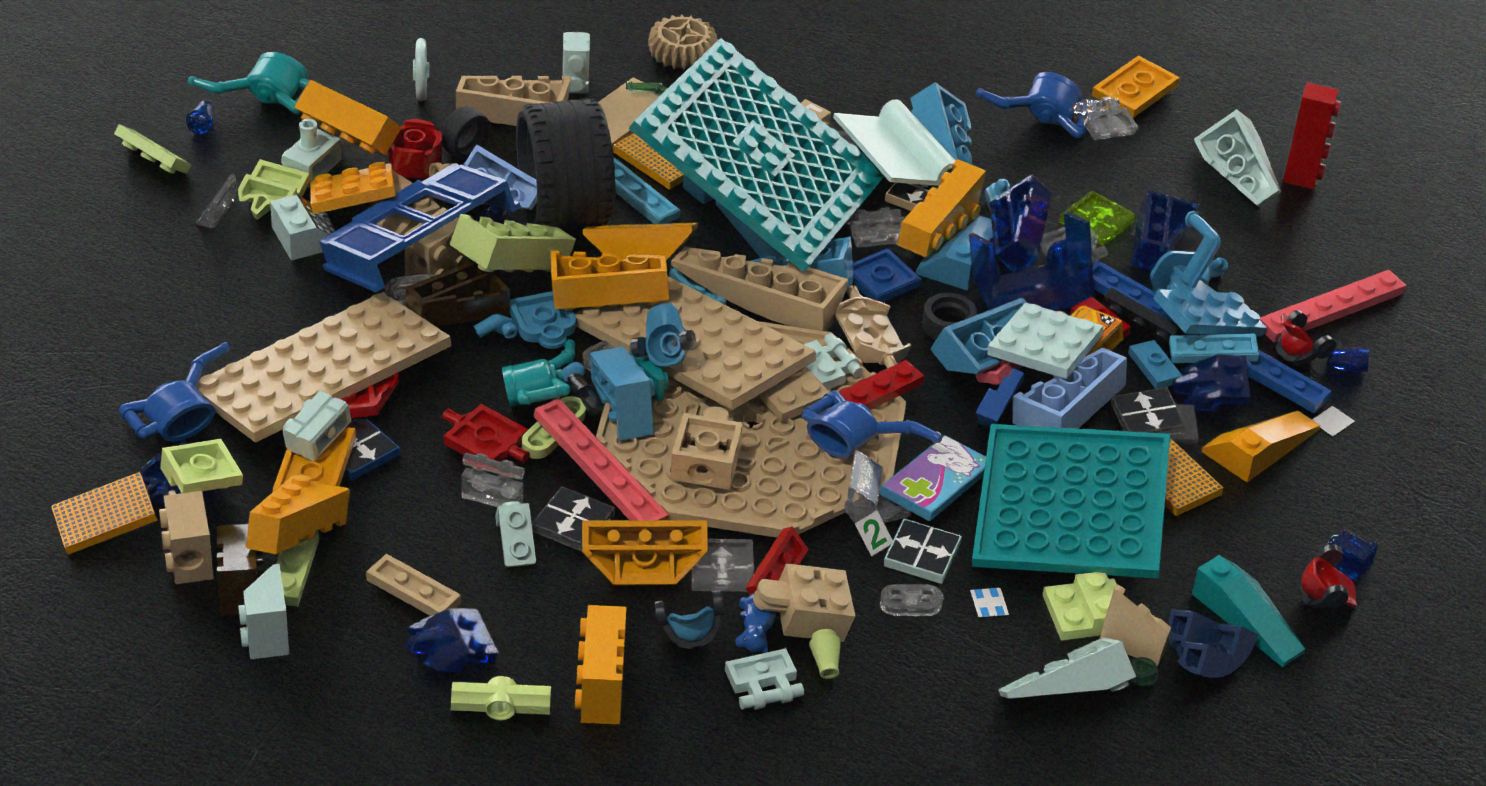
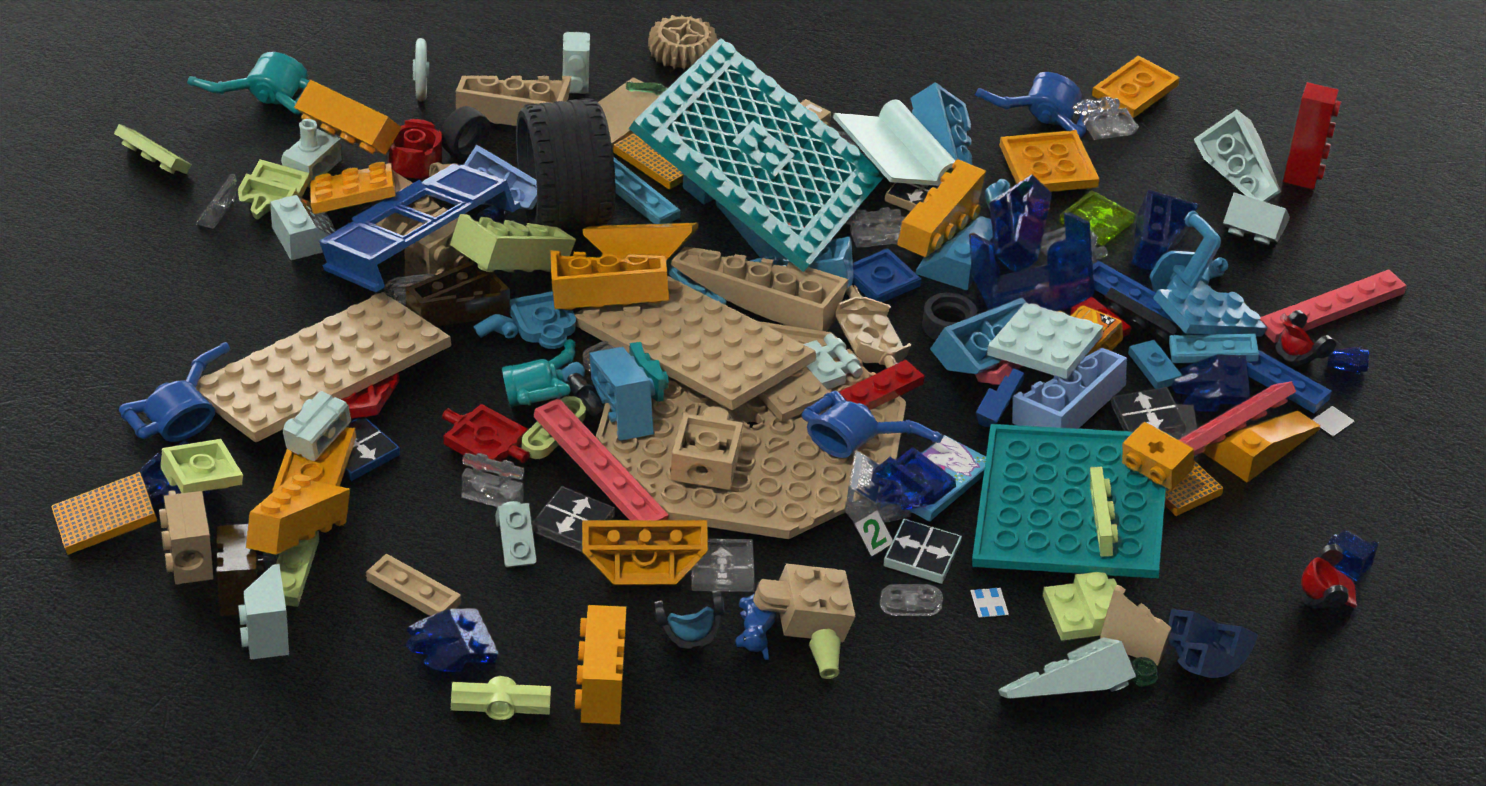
clear blue cone [186,101,214,135] -> none
dark azure cap [630,303,697,367] -> none
light aqua plate [725,648,804,710] -> none
red plate [745,526,809,595] -> none
teal wedge [1192,555,1305,667] -> none
none -> clear blue plate [870,447,956,510]
none -> light orange plate [999,130,1099,194]
none -> yellowish green plate [1090,467,1118,557]
none -> light orange brick [1122,422,1194,491]
none -> coral plate [1179,381,1296,456]
none -> light aqua slope [1223,193,1290,245]

